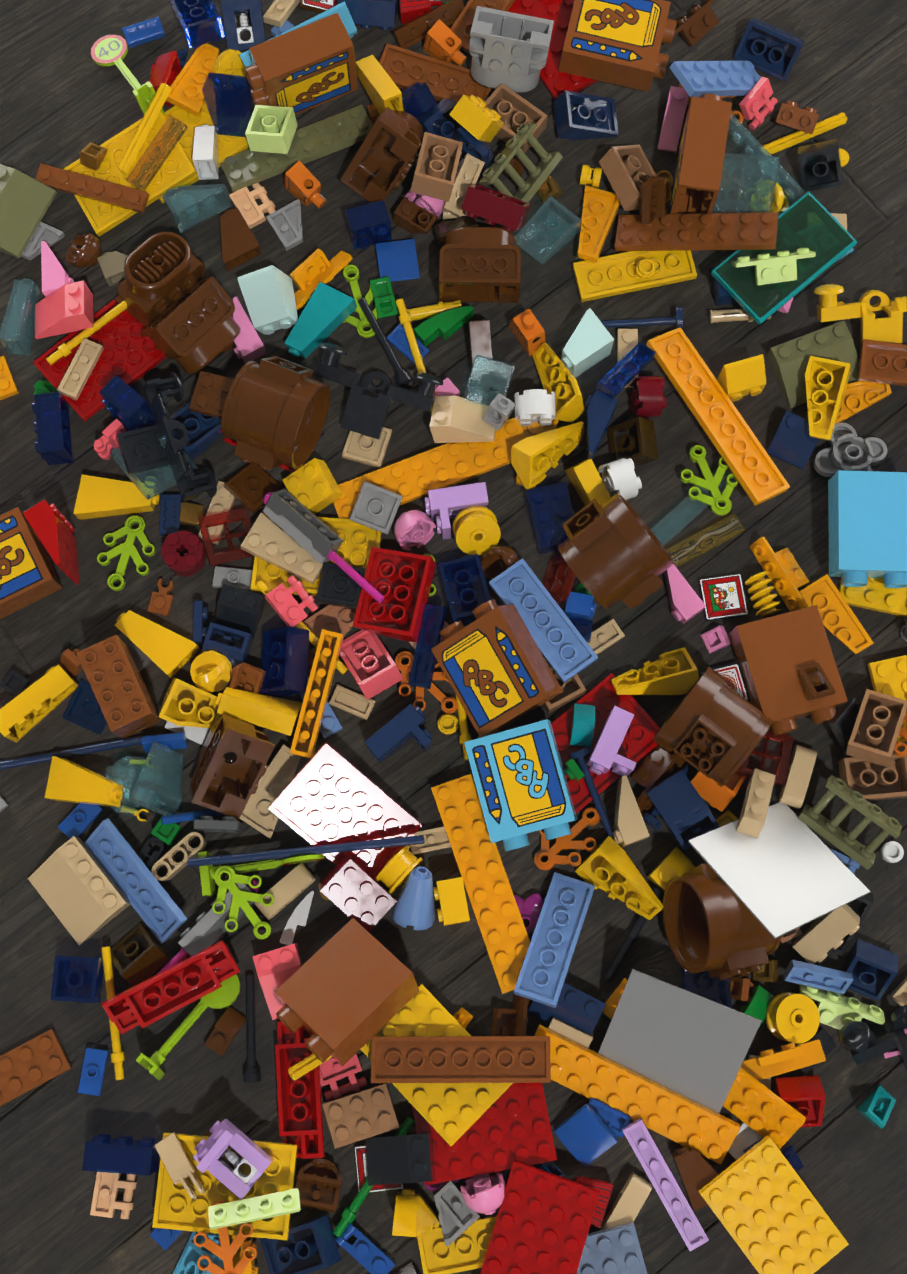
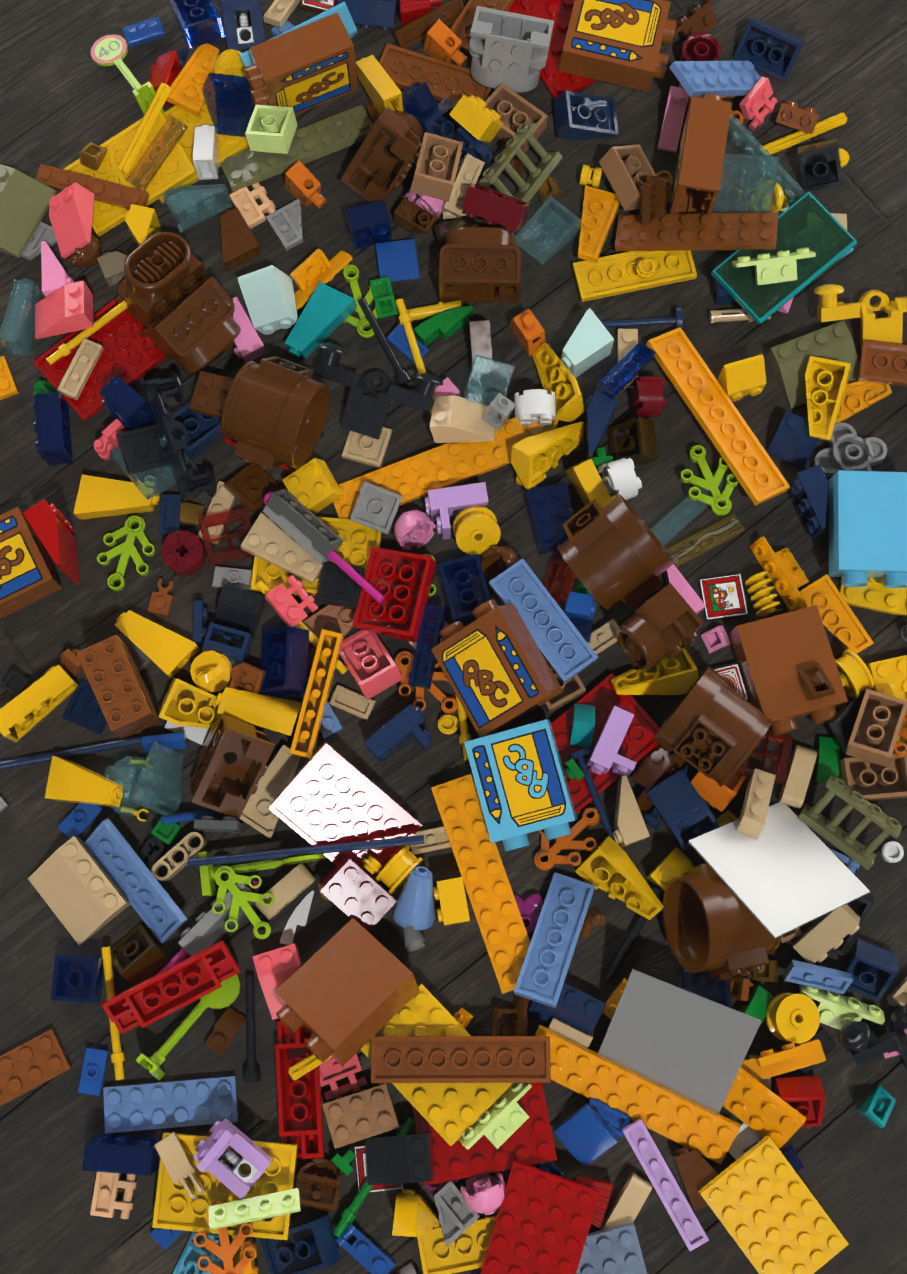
none -> coral slope [49,182,94,258]
none -> medium blue plate [103,1076,239,1133]
none -> yellow slope [125,204,162,247]
none -> green tile [330,1149,356,1176]
none -> yellow plate [362,855,382,875]
none -> light grey cone [402,925,426,952]
none -> yellowish green bracket [458,1083,532,1150]
none -> clear orange arm [579,912,607,939]
none -> green tile [592,447,613,471]
none -> reddish brown brick [616,583,704,671]
none -> dark red brick [679,32,721,61]
none -> dark blue slope [788,464,828,540]
none -> green slope [816,736,840,782]
none -> yellow wheel [834,649,874,699]

